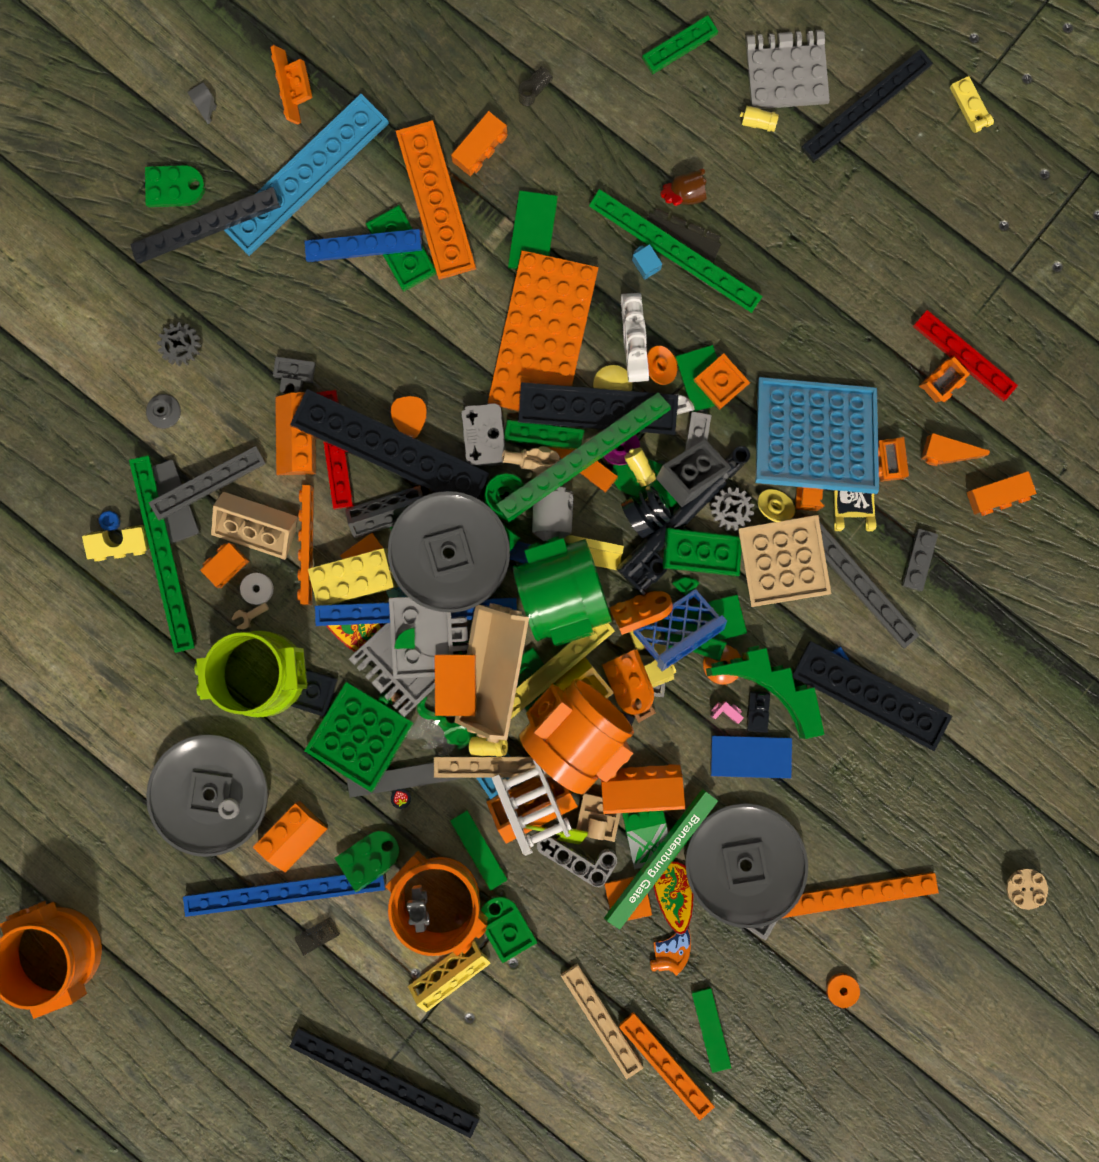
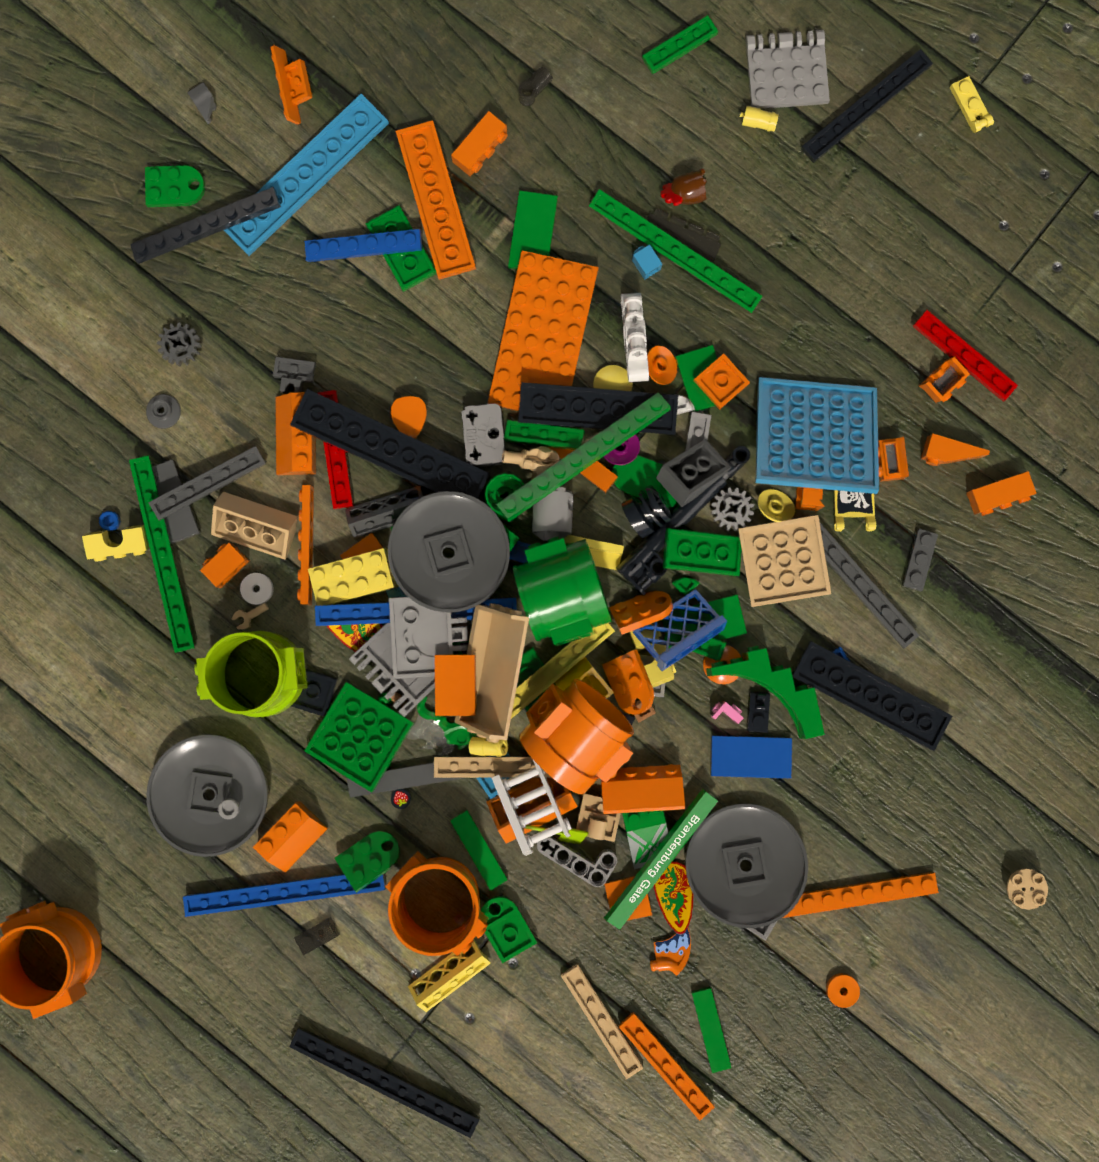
green tile [394,628,415,649] -> none
dark grey plate [407,885,430,932] -> none
light yellow piece [624,448,656,486] -> none

